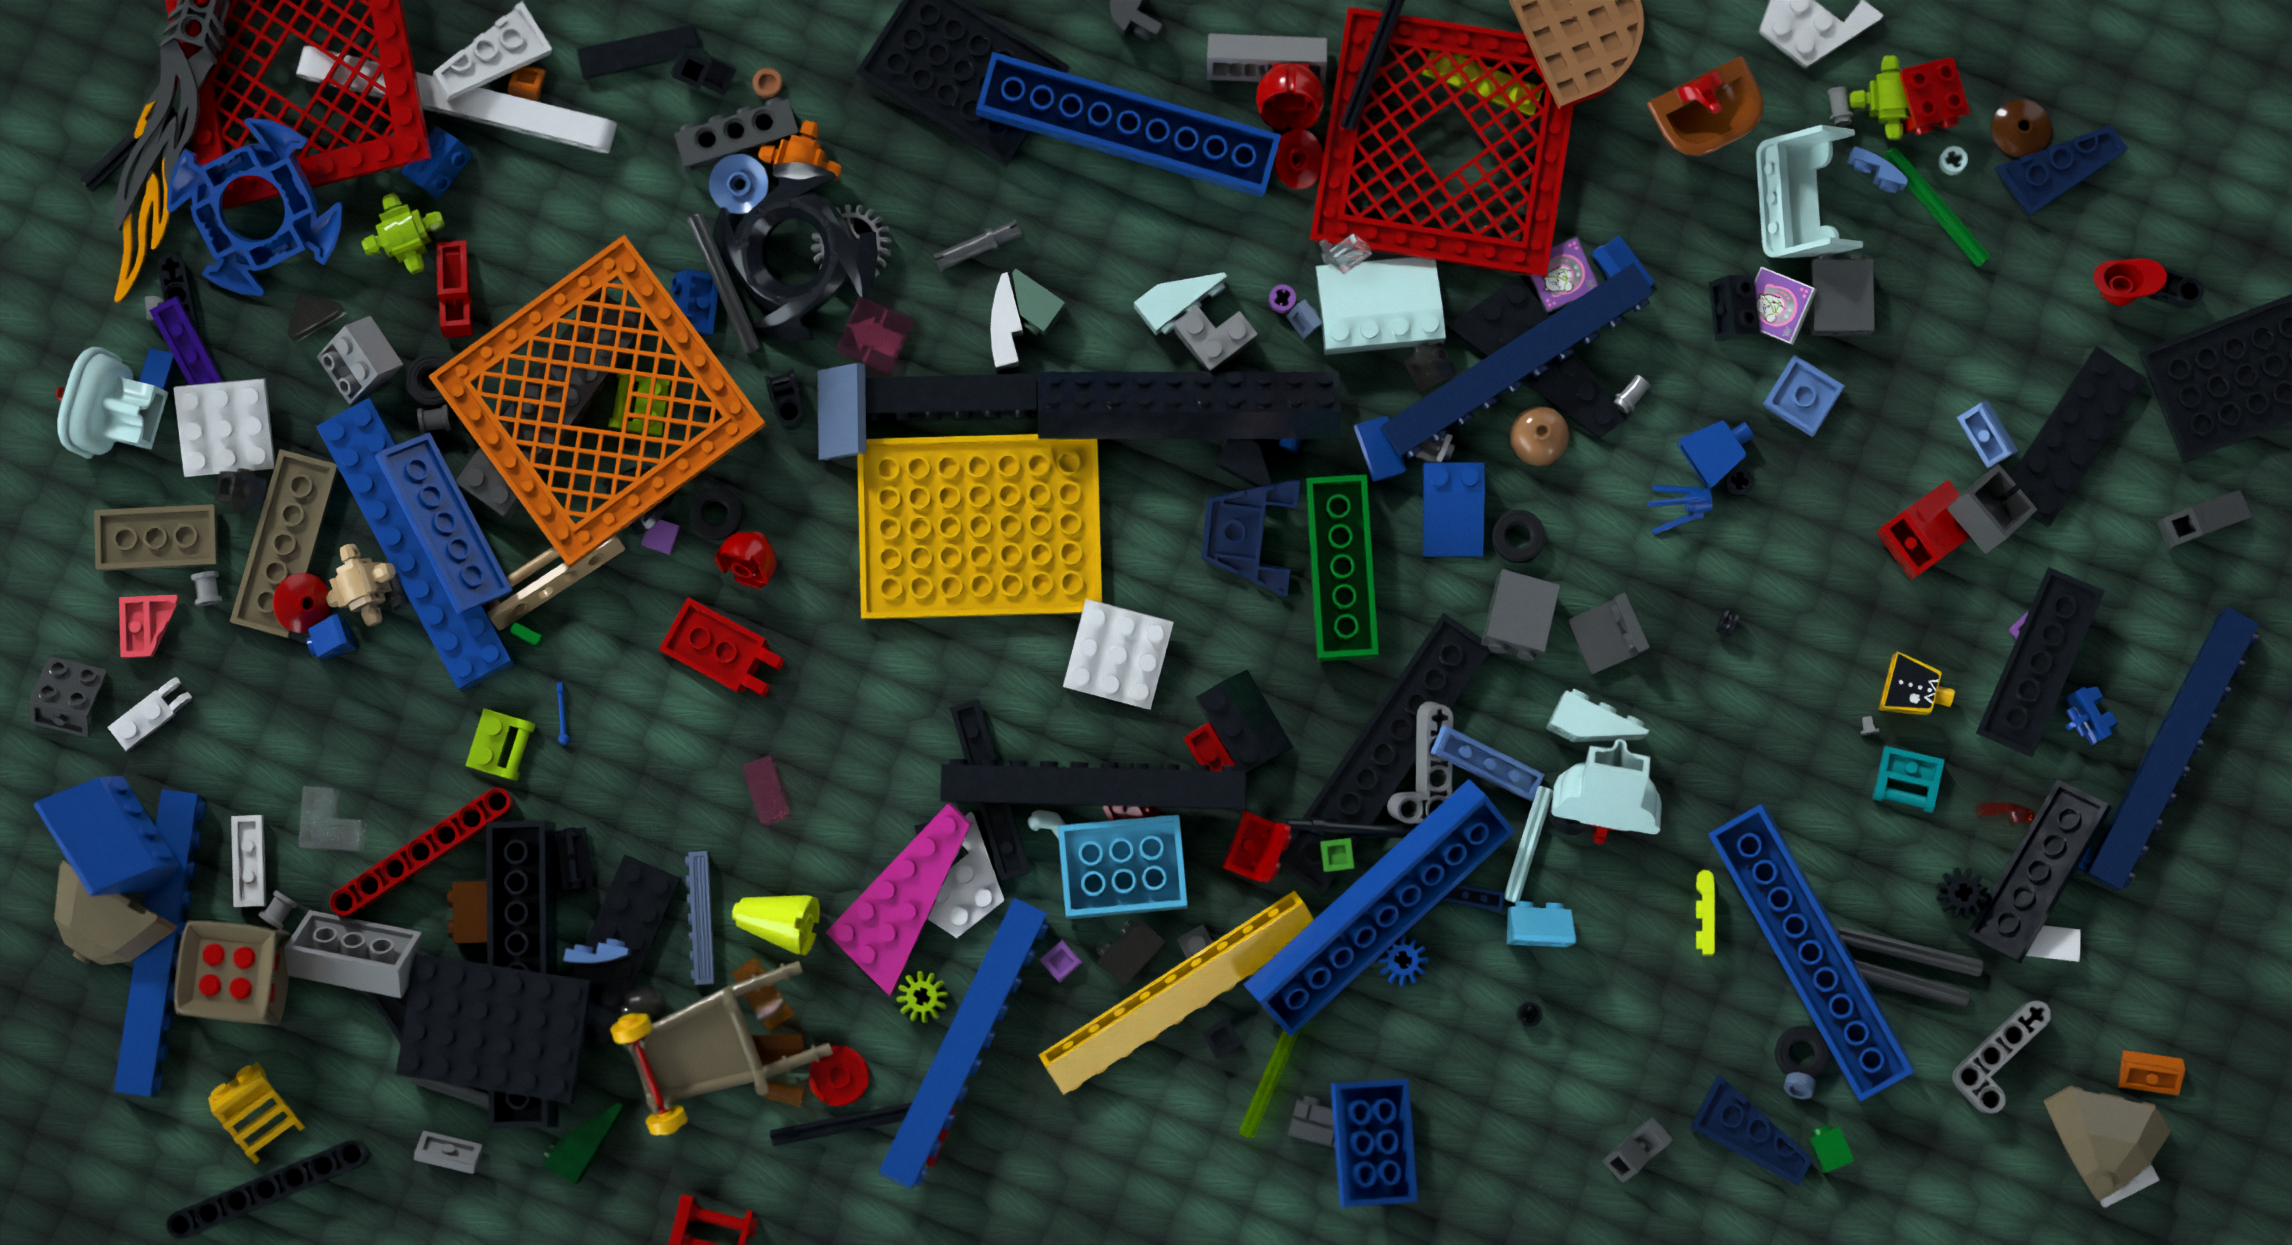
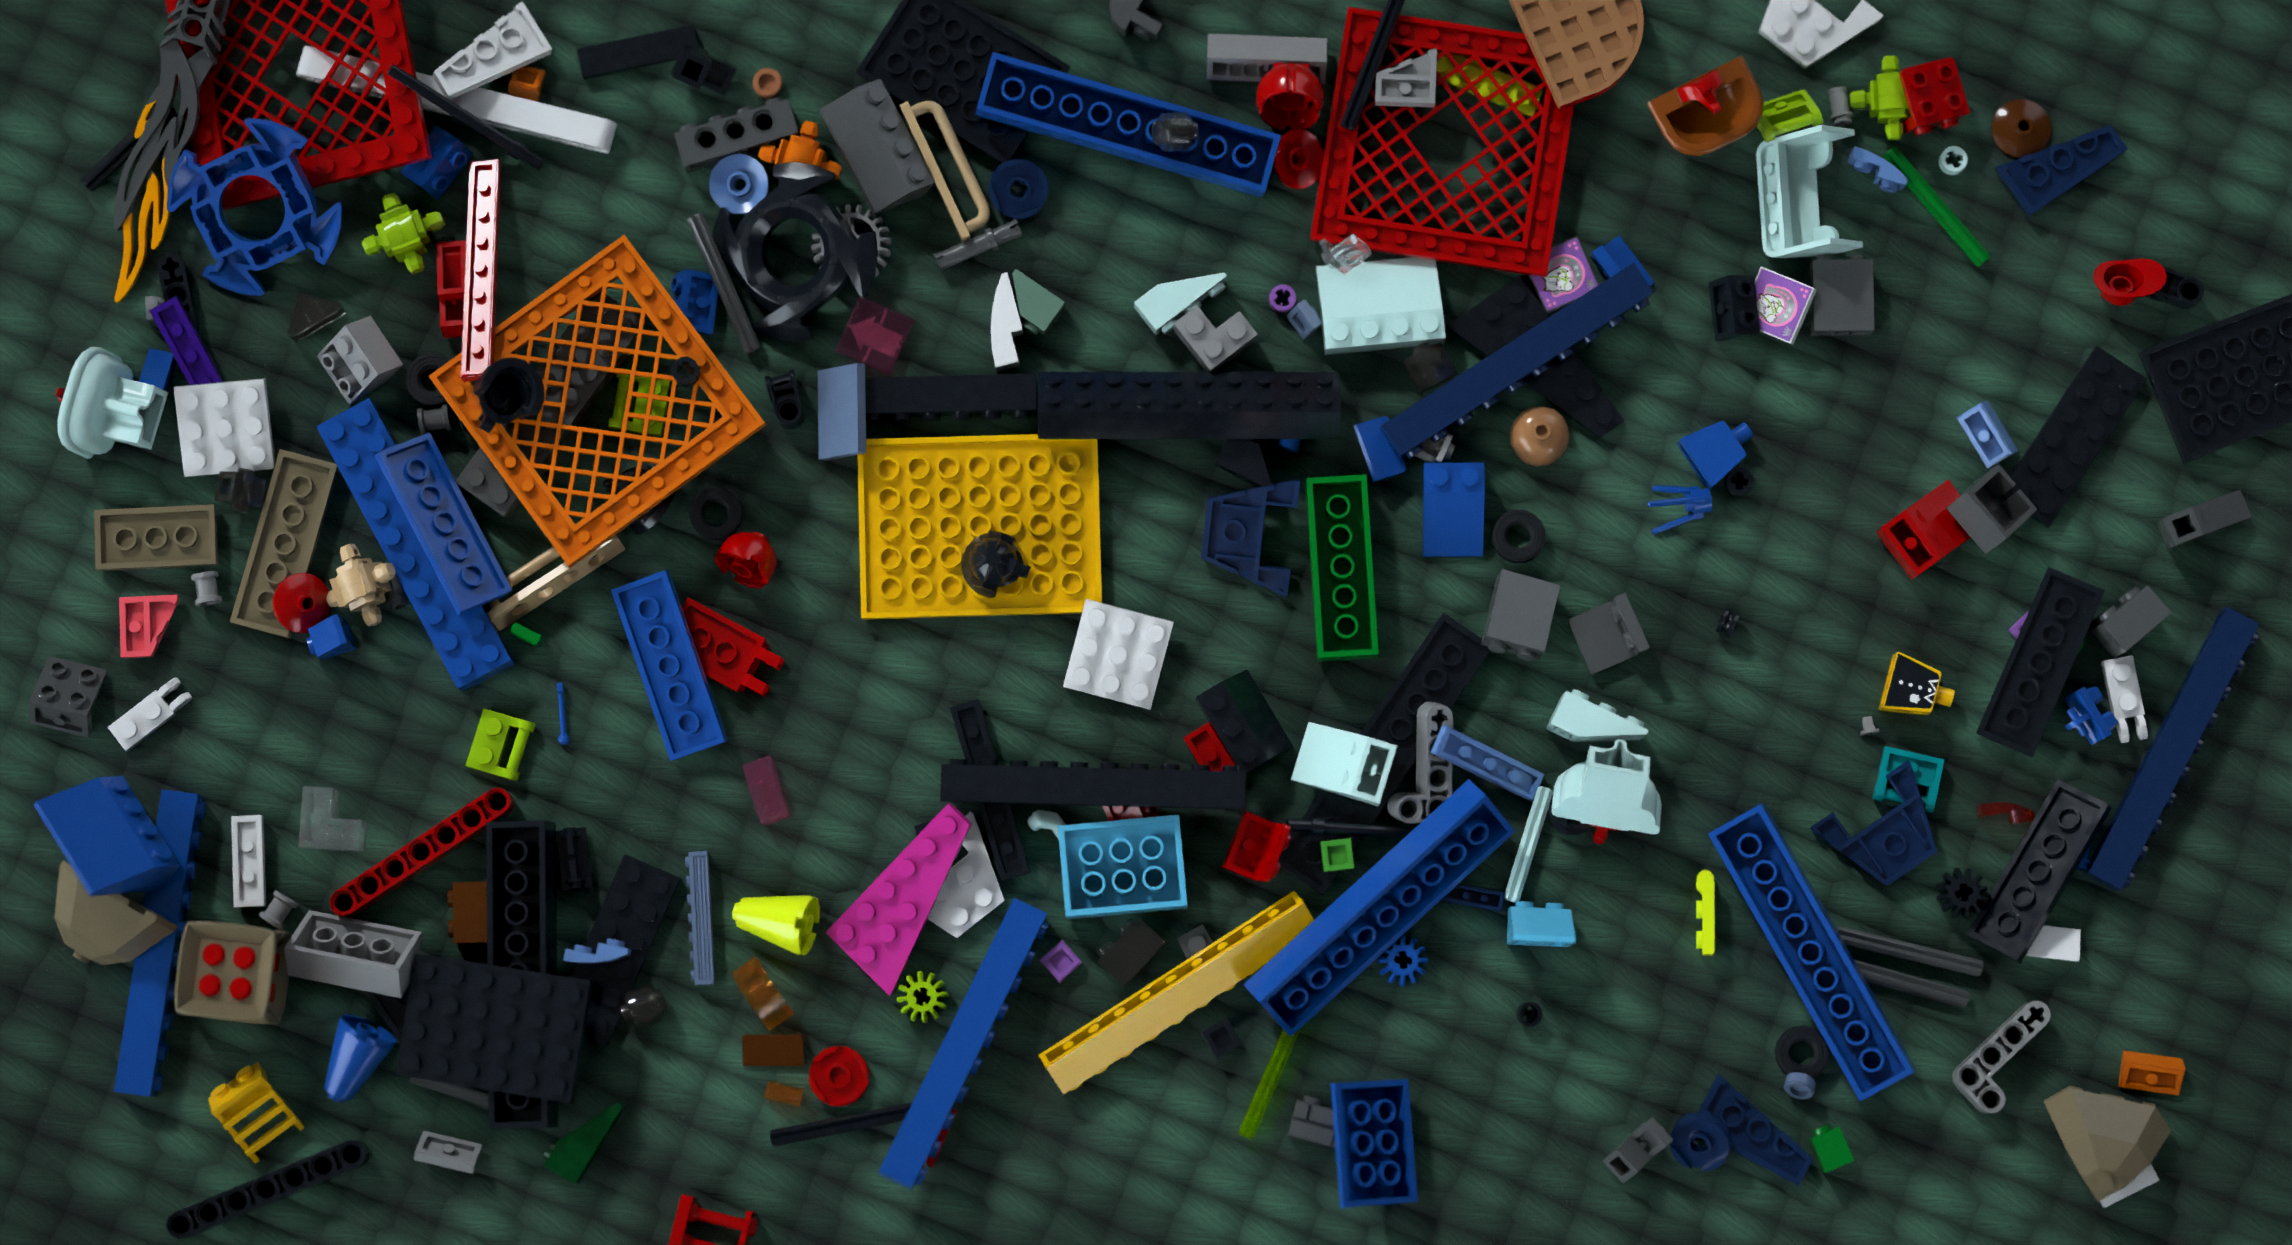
dark tan piece [611,961,833,1135] -> none
medium lavender tile [641,520,680,555] -> none
light grey pin [1614,375,1651,414] -> none
medium blue plate [1762,354,1845,438] -> none
none -> blue cone [324,1014,396,1103]
none -> black bar [387,64,545,171]
none -> tile [460,159,502,382]
none -> black helmet [473,358,545,433]
none -> blue plate [611,570,728,761]
none -> black bush [671,357,700,387]
none -> dark grey slope [819,78,935,215]
none -> tan piece [900,100,990,242]
none -> black helmet [962,530,1031,598]
none -> dark blue plate [988,158,1049,219]
none -> clear smoke head [1152,112,1199,152]
none -> light aqua slope [1291,722,1397,807]
none -> light grey wing [1375,49,1437,108]
none -> dark blue plate [1669,1110,1732,1171]
none -> lime plate [1757,89,1823,143]
none -> dark blue wing [1810,760,1937,886]
none -> dark grey piece [2090,585,2172,658]
none -> white hinge [2101,655,2148,743]

